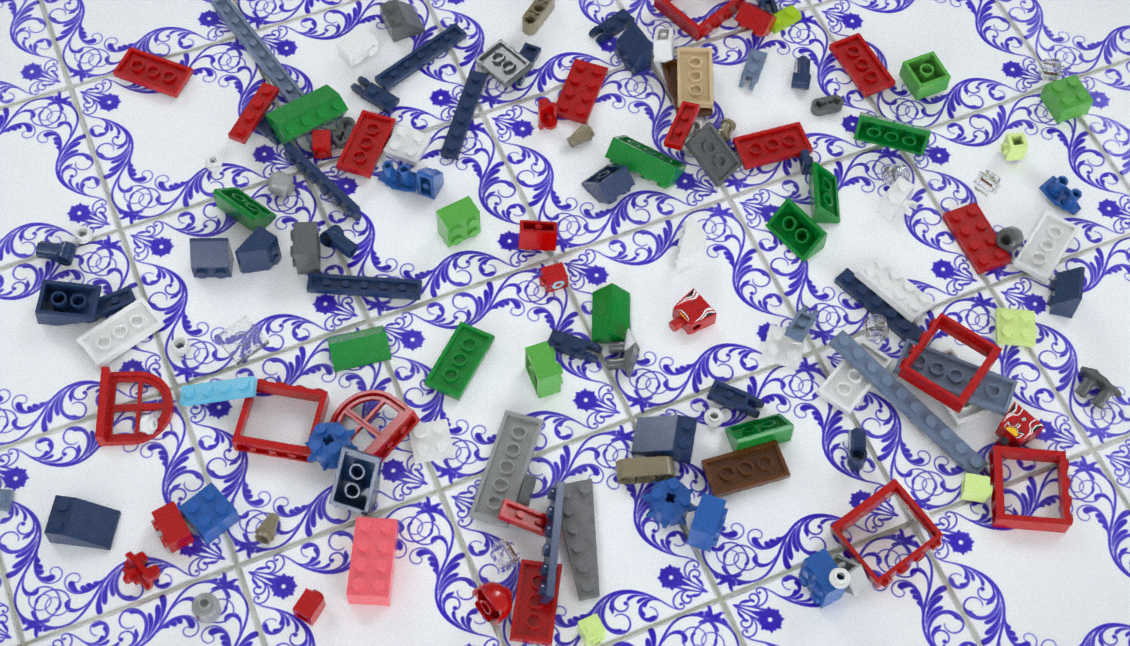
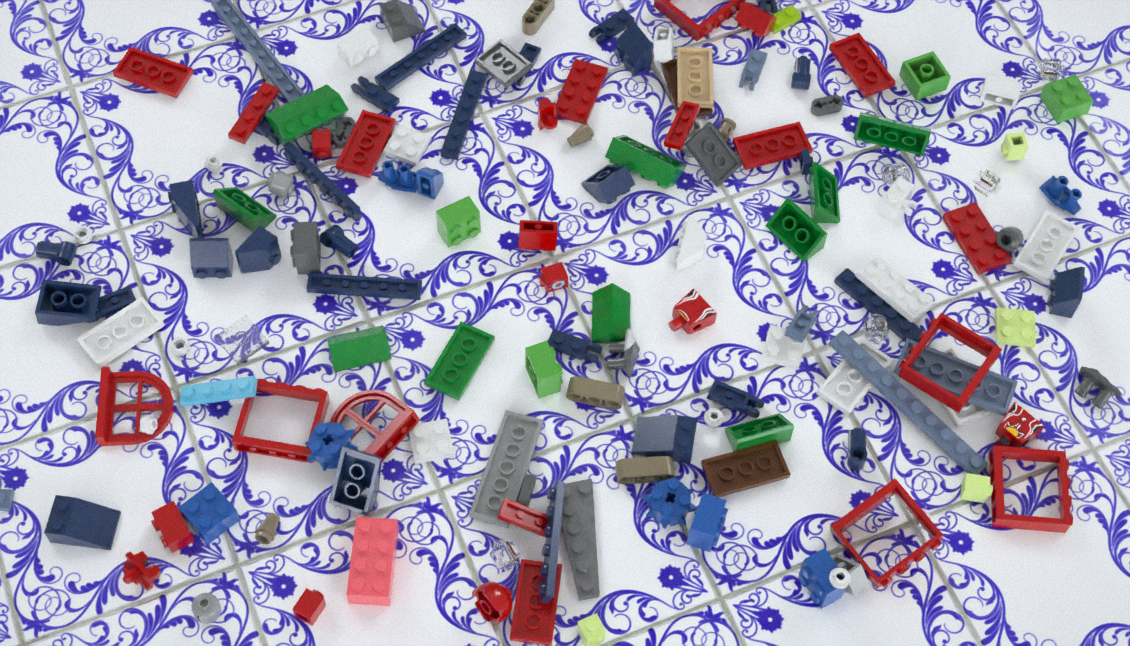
none -> dark blue slope [168,180,204,238]
none -> dark tan beam [566,376,625,410]
none -> white brick [980,74,1022,109]

